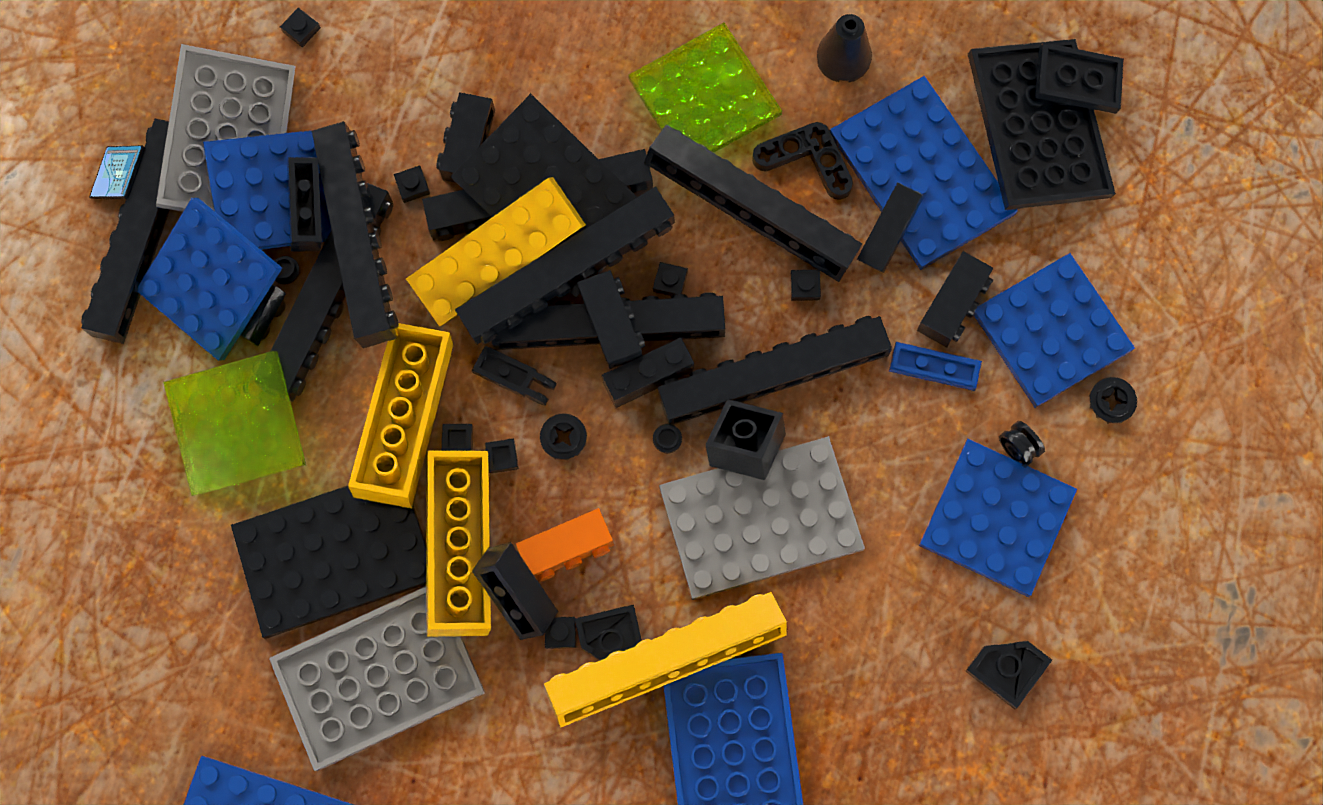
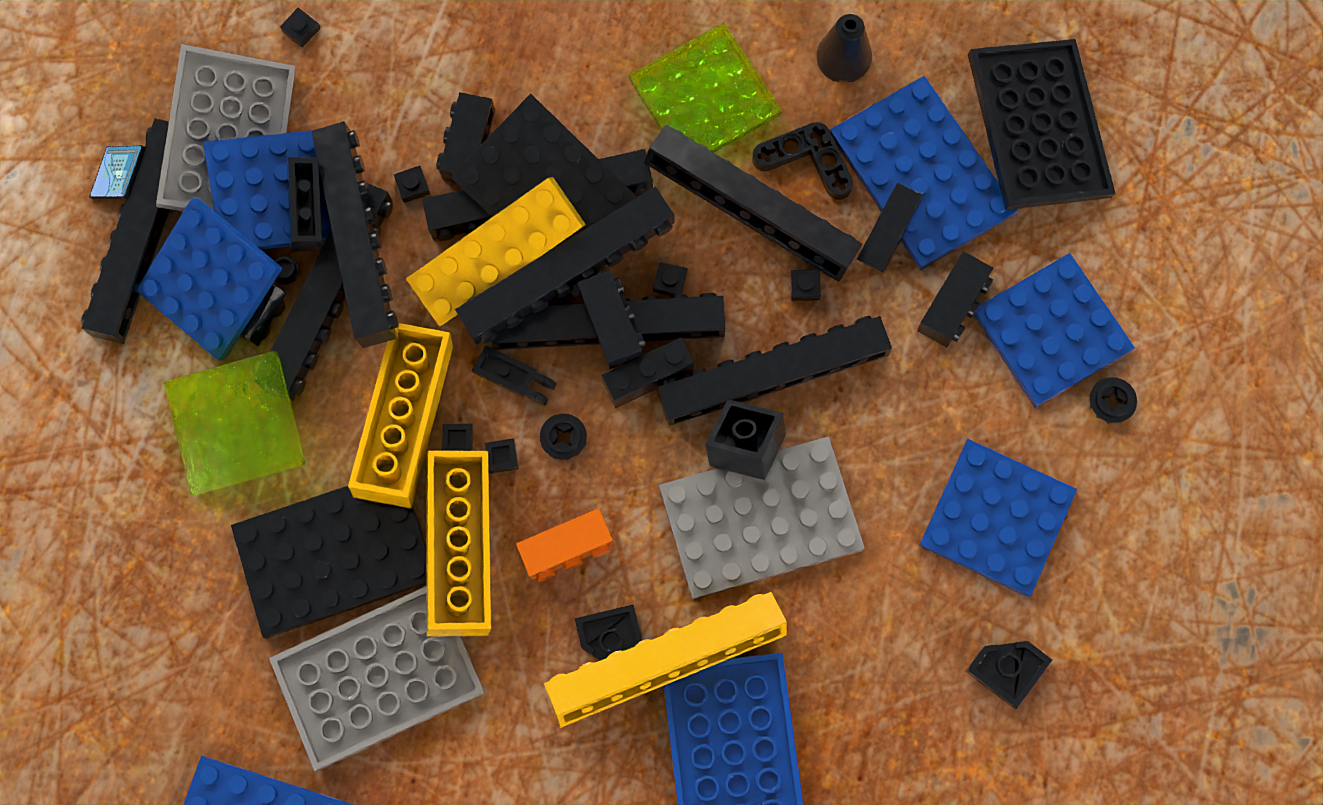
black brick [472,542,558,640] -> none
black plate [545,617,576,649] -> none
black plate [653,424,682,454] -> none
blue tile [889,342,982,391] -> none
black wheel [999,421,1045,468] -> none
black plate [1035,42,1124,114] -> none

